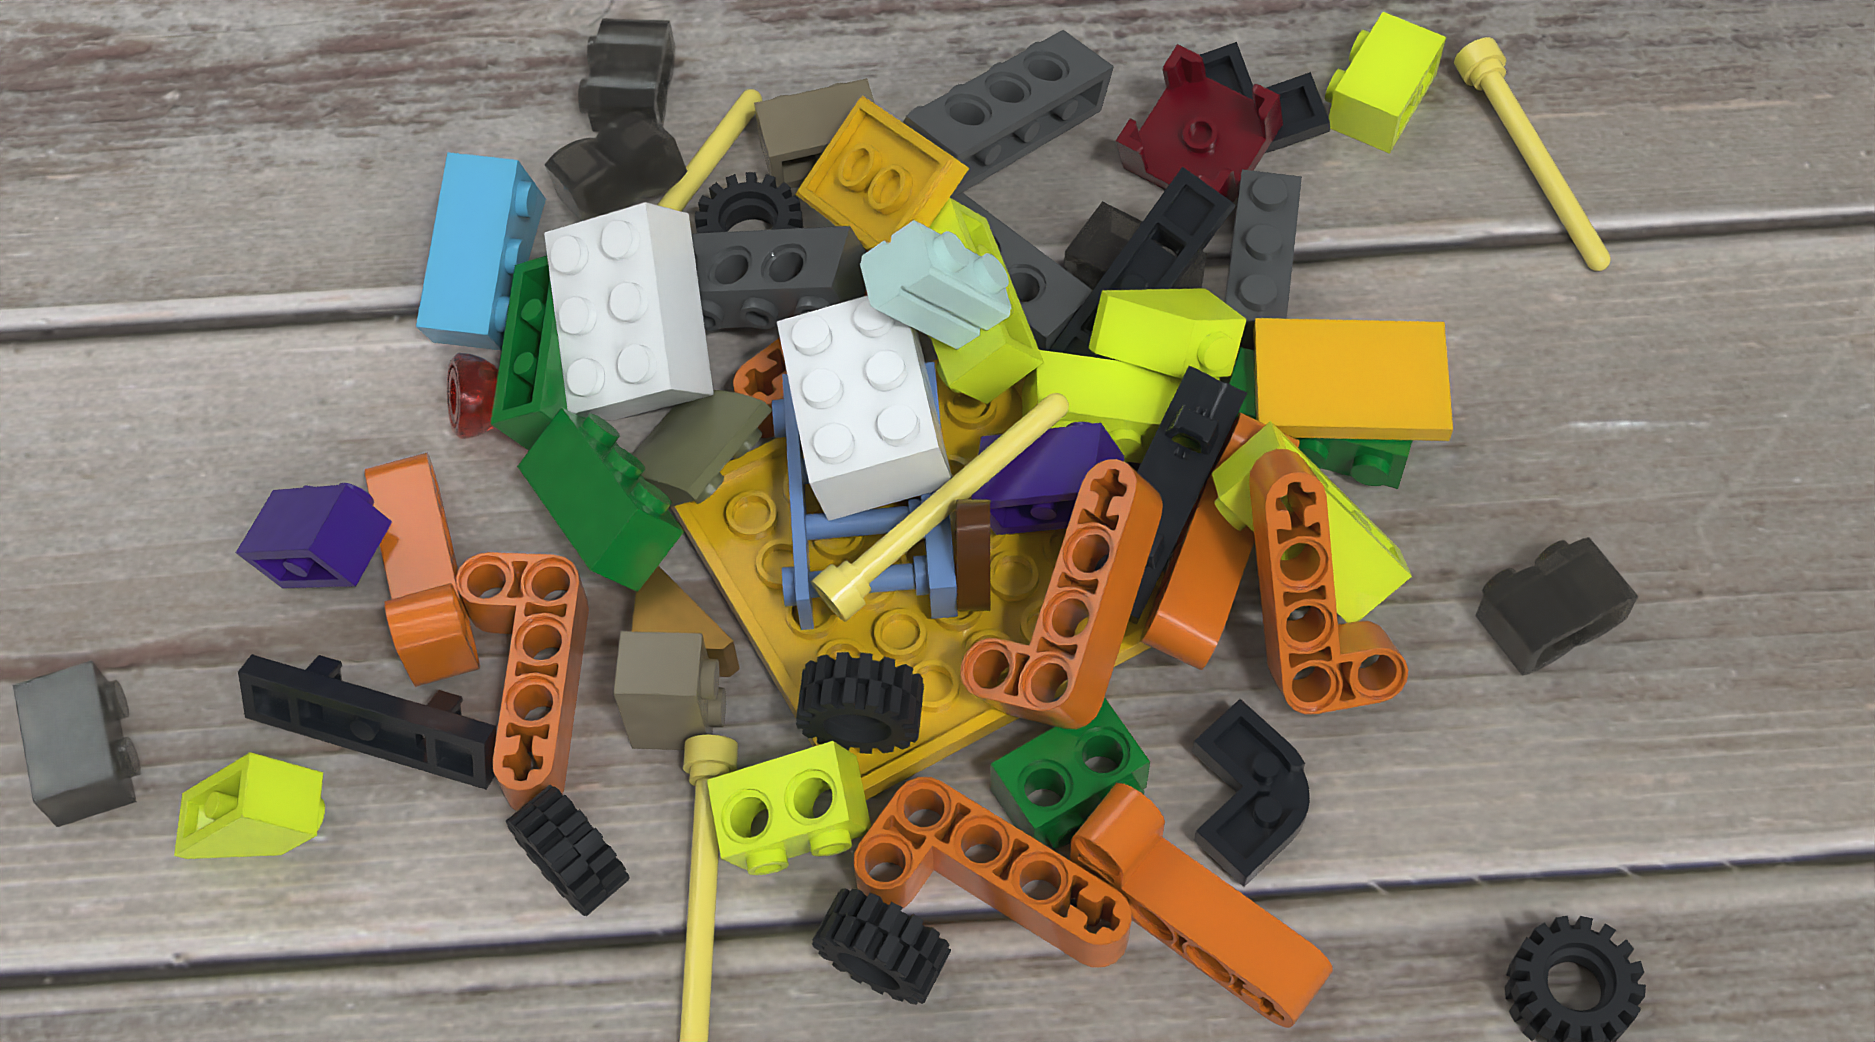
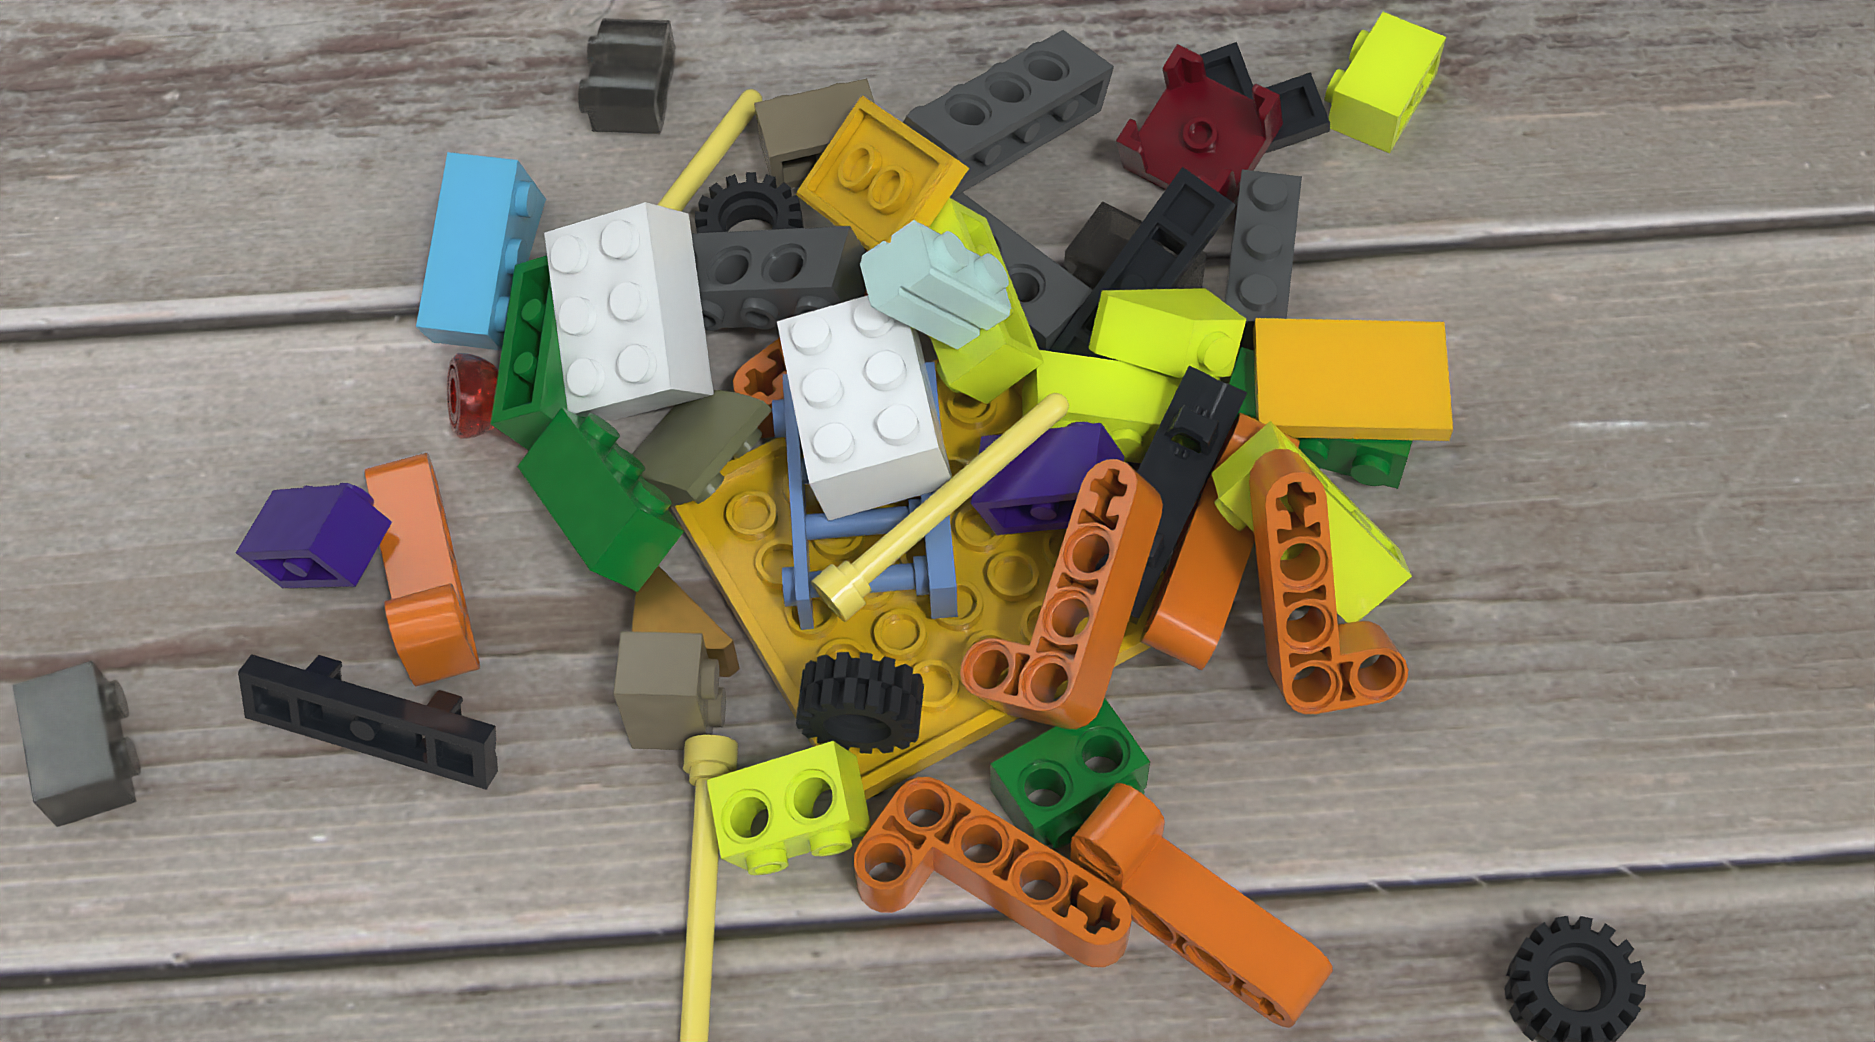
neon yellow slope [174,752,325,859] -> none
orange beam [456,552,589,811] -> none
black tyre [506,785,630,917] -> none
clear smoke brick [545,111,687,221] -> none
black tyre [812,888,951,1005] -> none
reddish brown beam [956,499,991,611] -> none
black plate [1192,699,1310,887] -> none
light yellow piece [1454,37,1611,271] -> none
clear smoke brick [1475,537,1639,676] -> none

